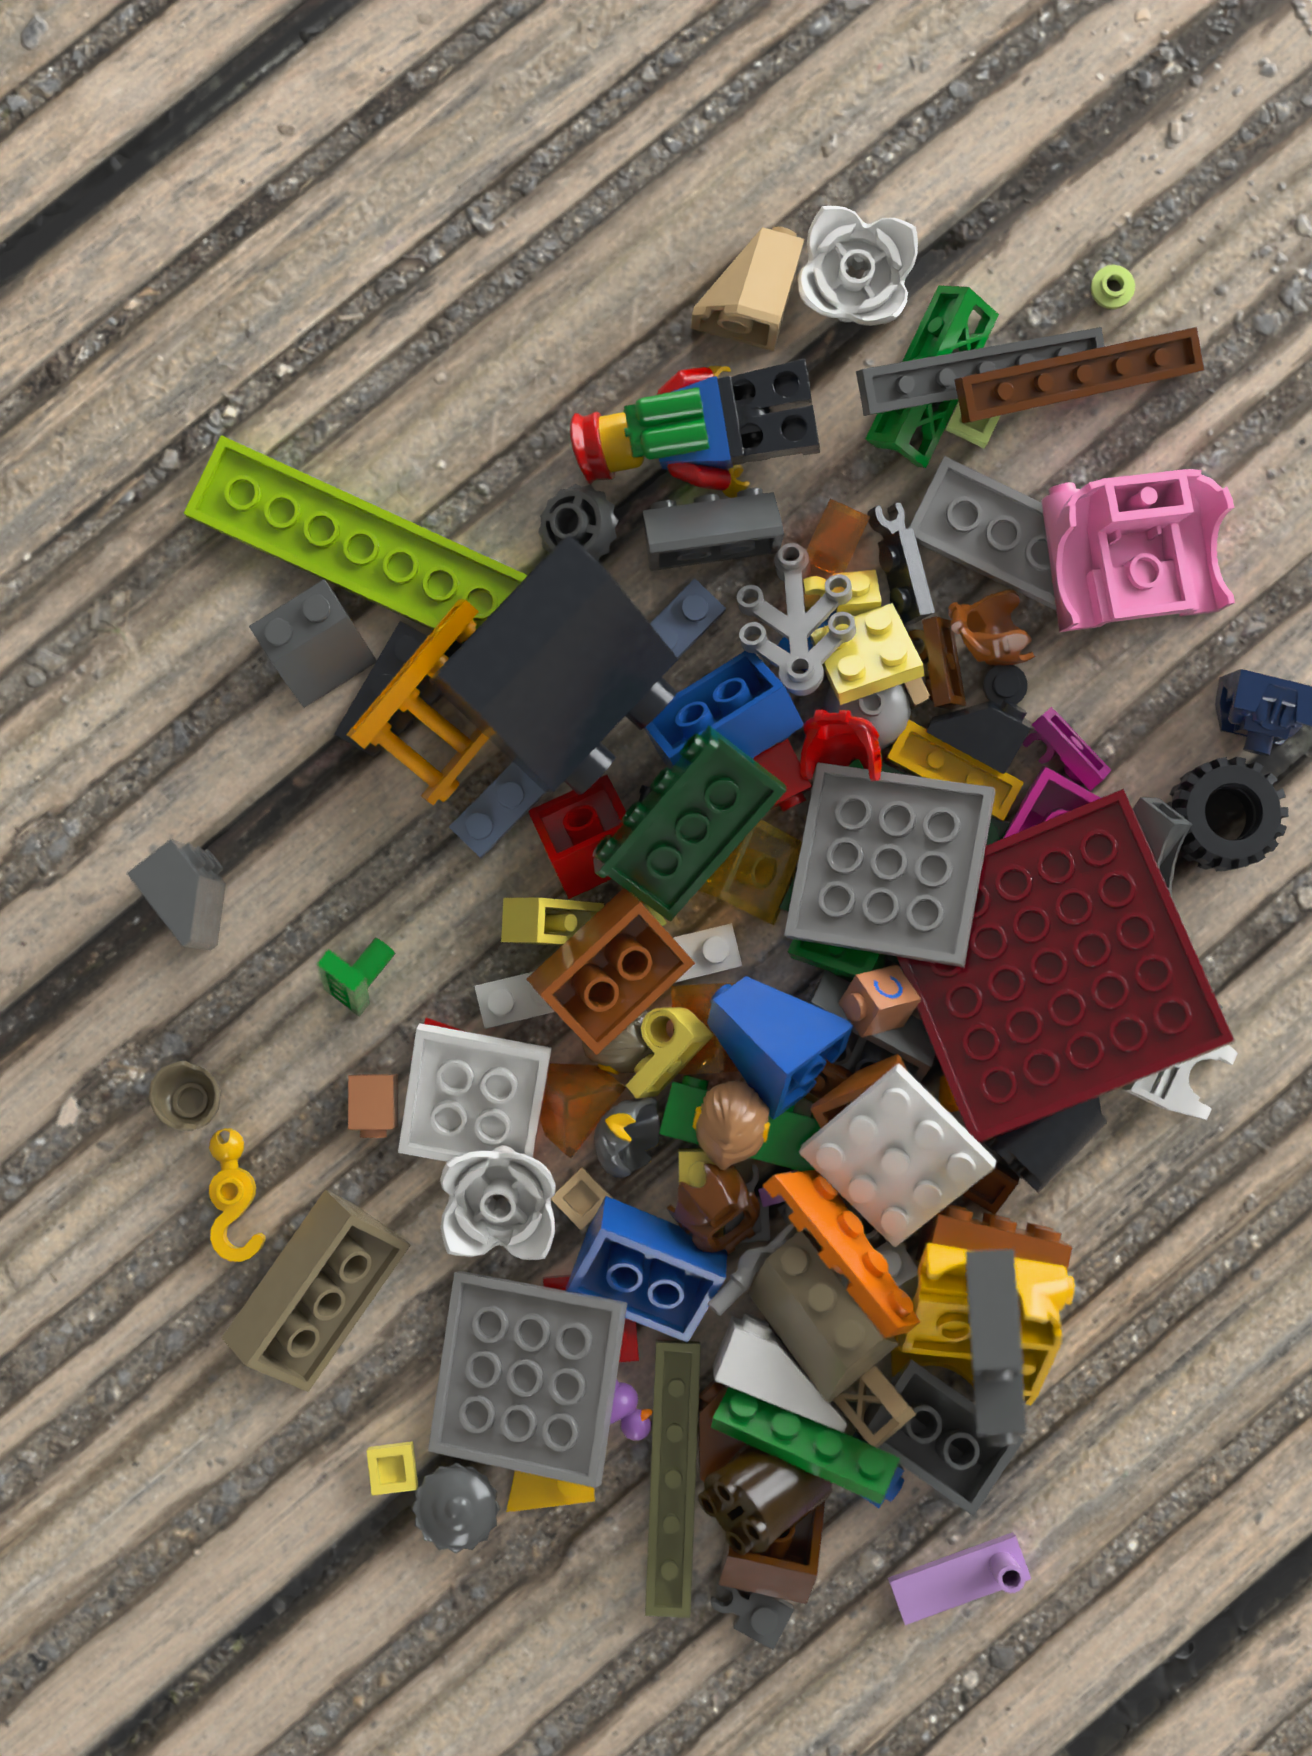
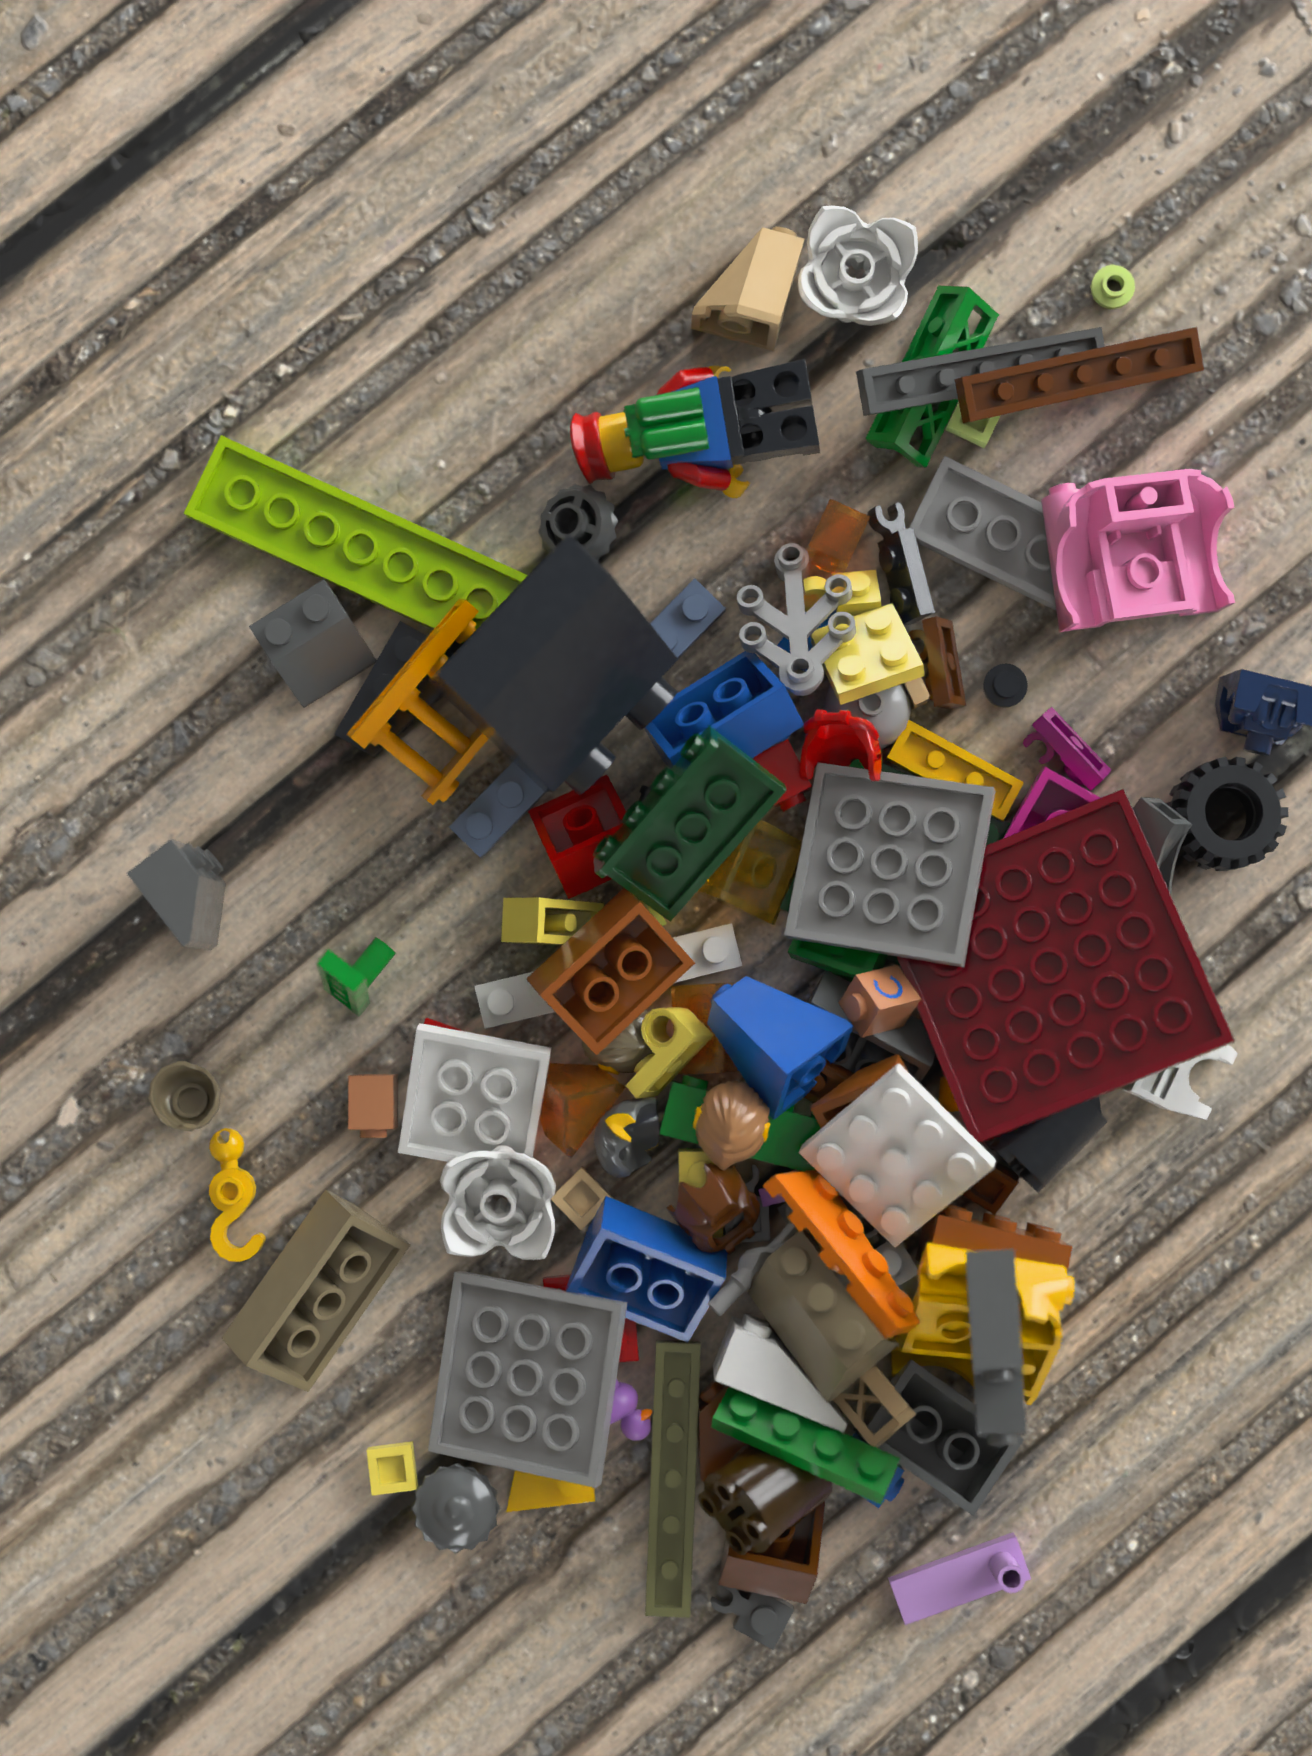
dark grey slope [643,488,784,571] -> none
black slope [926,700,1031,774] -> none
dark orange helmet [948,590,1035,665] -> none

